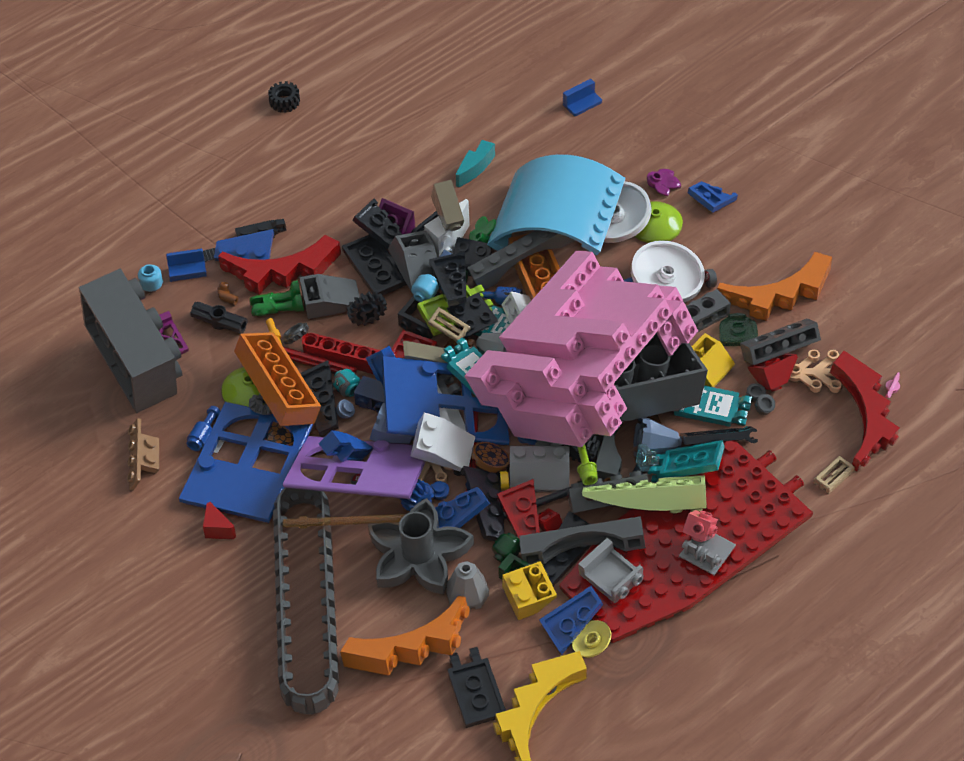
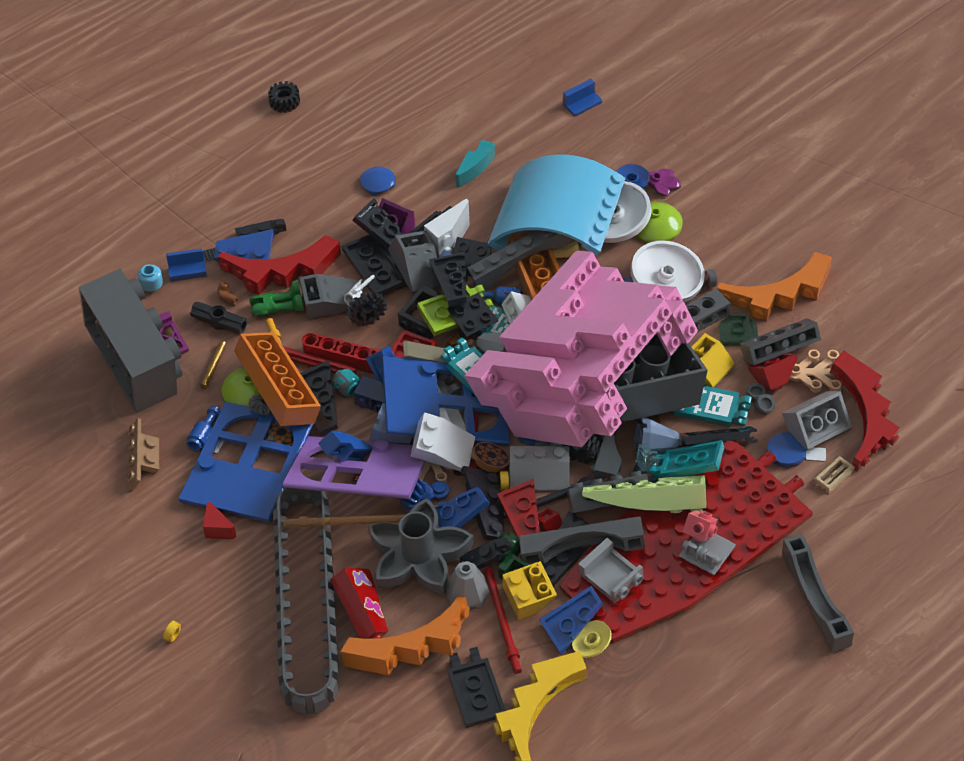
dark grey gear [282,323,309,344] -> none
sand blue plate [336,399,355,418] -> none
medium azure head [411,274,439,302] -> none
tan tile [428,307,470,341] -> none
dark tan slope [431,180,464,231] -> none
green plate [469,216,496,243] -> none
lime piece [577,444,598,485] -> none
blue wing [688,181,738,213] -> none
bright pink piece [885,372,900,398] -> none
none -> yellow tile [163,620,181,642]
none -> pearl gold bar [200,341,227,389]
none -> red slope [330,568,388,639]
none -> white plant [344,275,375,306]
none -> blue dish [360,167,395,196]
none -> black hinge [460,537,512,570]
none -> red bar [484,568,522,674]
none -> light yellow cone [553,241,580,259]
none -> blue dish [616,164,650,189]
none -> blue tile [767,432,807,468]
none -> light grey slope [782,391,852,449]
none -> dark grey arch [782,534,854,652]
none -> white sticker [806,447,826,461]

